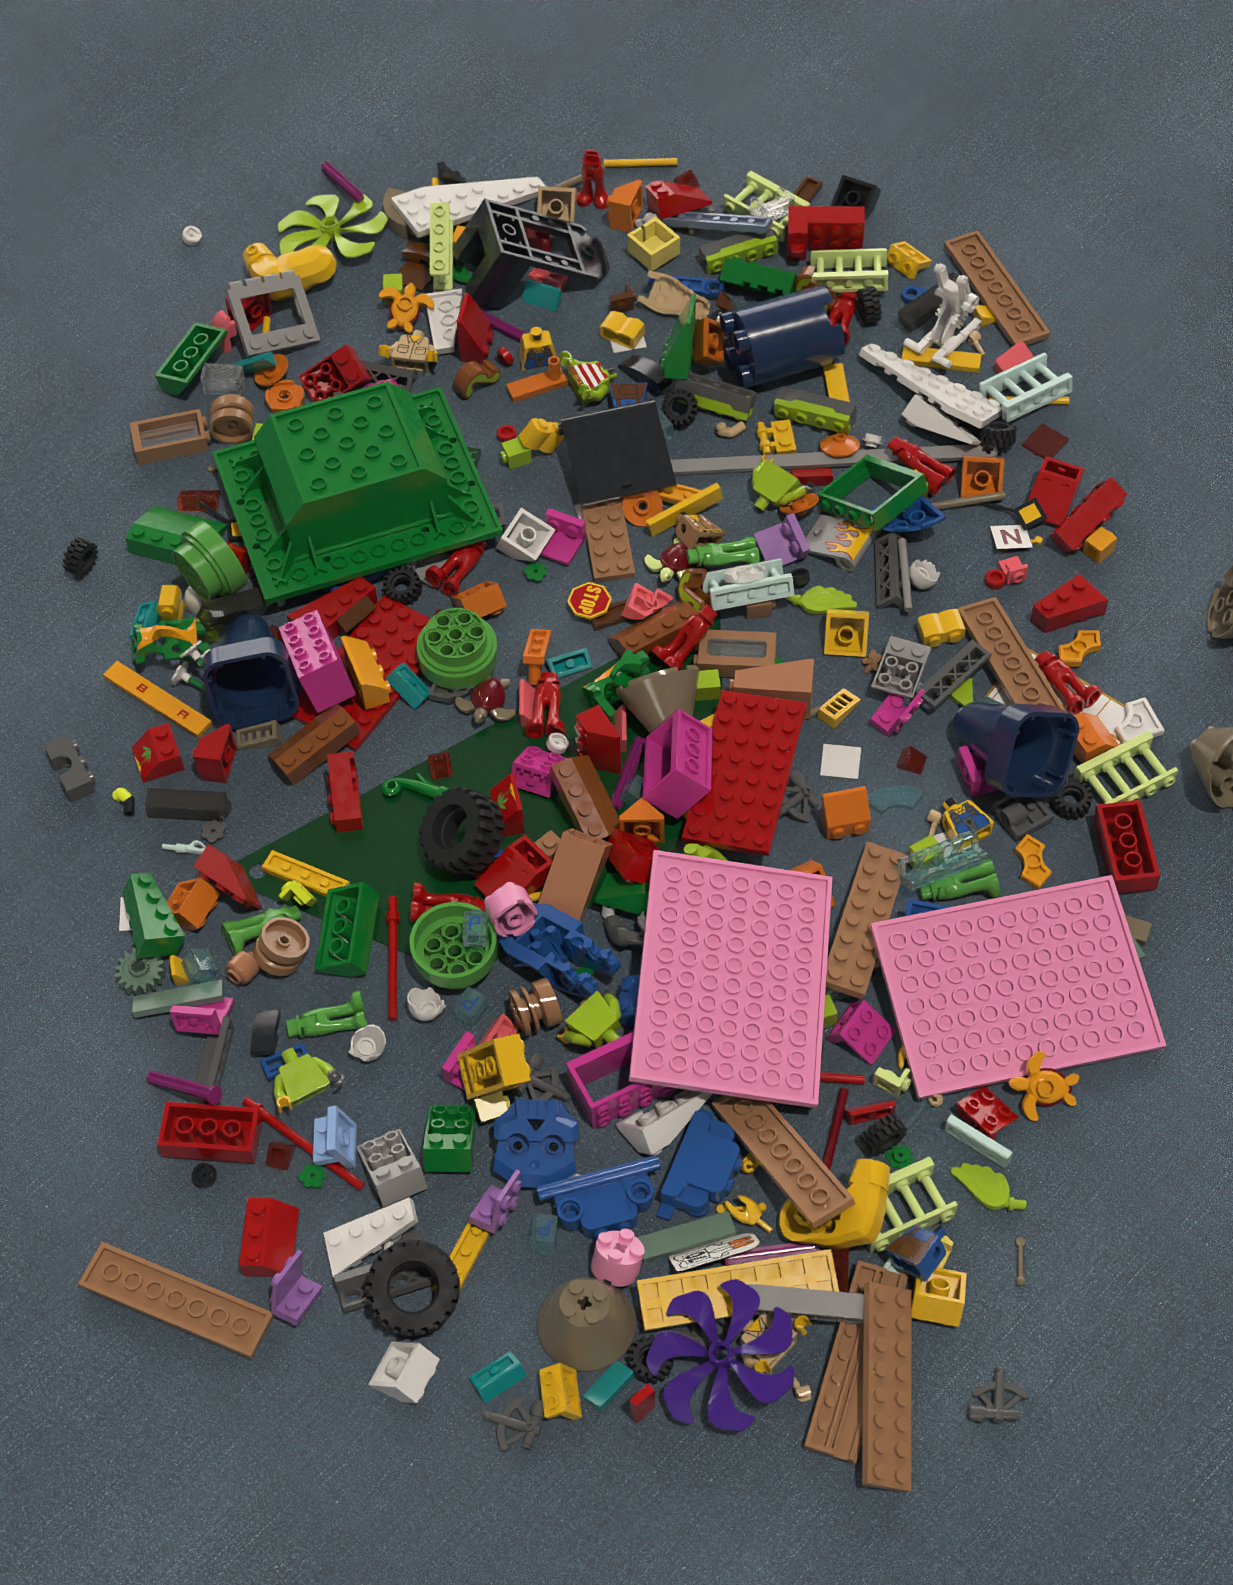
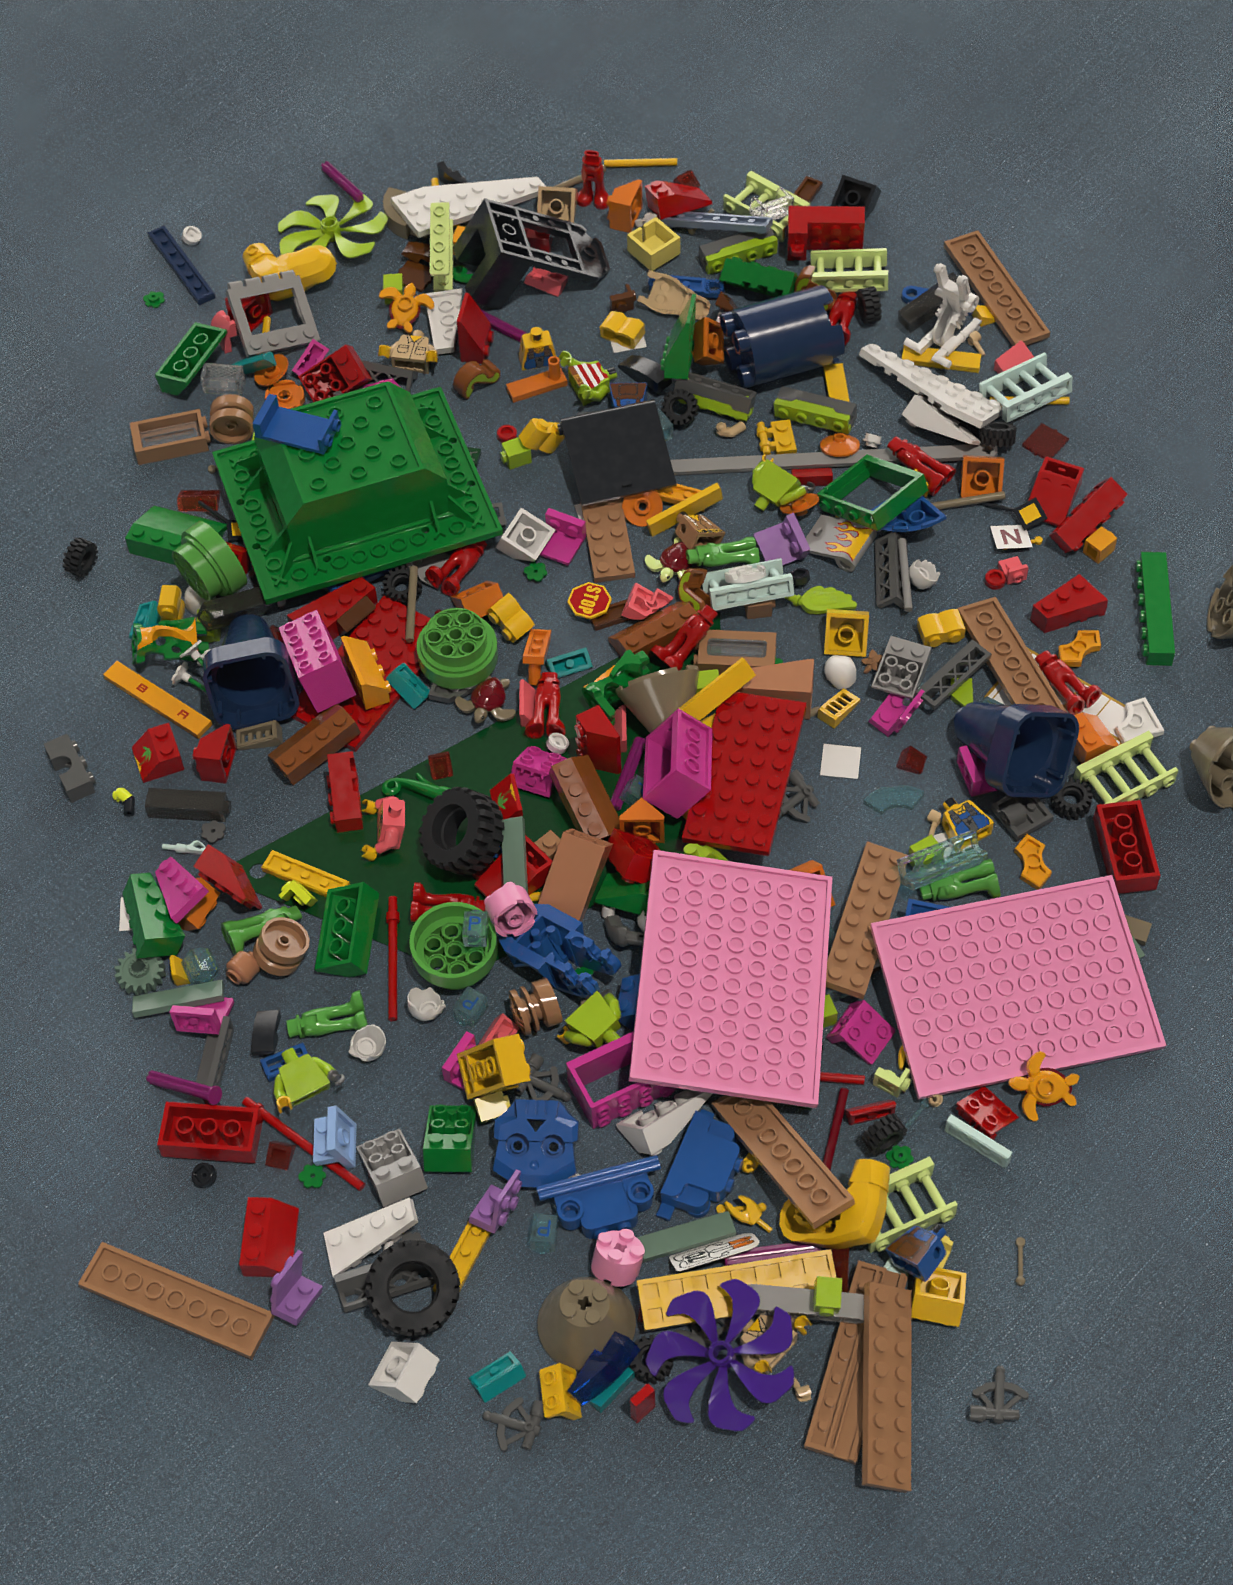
red tile [496,346,514,366] -> none
teal slope [522,278,562,312] -> none
orange slope [820,786,871,840] -> none
yellow bracket [887,241,932,280] -> none
lime animal [950,1163,1026,1211] -> none
none -> green plant [143,291,165,308]
none -> dark blue tile [147,225,216,306]
none -> dark pink wing [155,856,209,924]
none -> blue panel [252,394,341,454]
none -> dark pink slope [292,339,329,376]
none -> coral torso [362,796,405,861]
none -> dark tan bar [405,566,418,642]
none -> yellow brick [487,593,535,643]
none -> sand green tile [502,816,528,893]
none -> clear blue slope [567,1331,640,1405]
none -> yellow tile [679,657,756,721]
none -> lime brick [813,1276,842,1317]
none -> white hair [824,655,856,690]
none -> green brick [1135,552,1175,666]

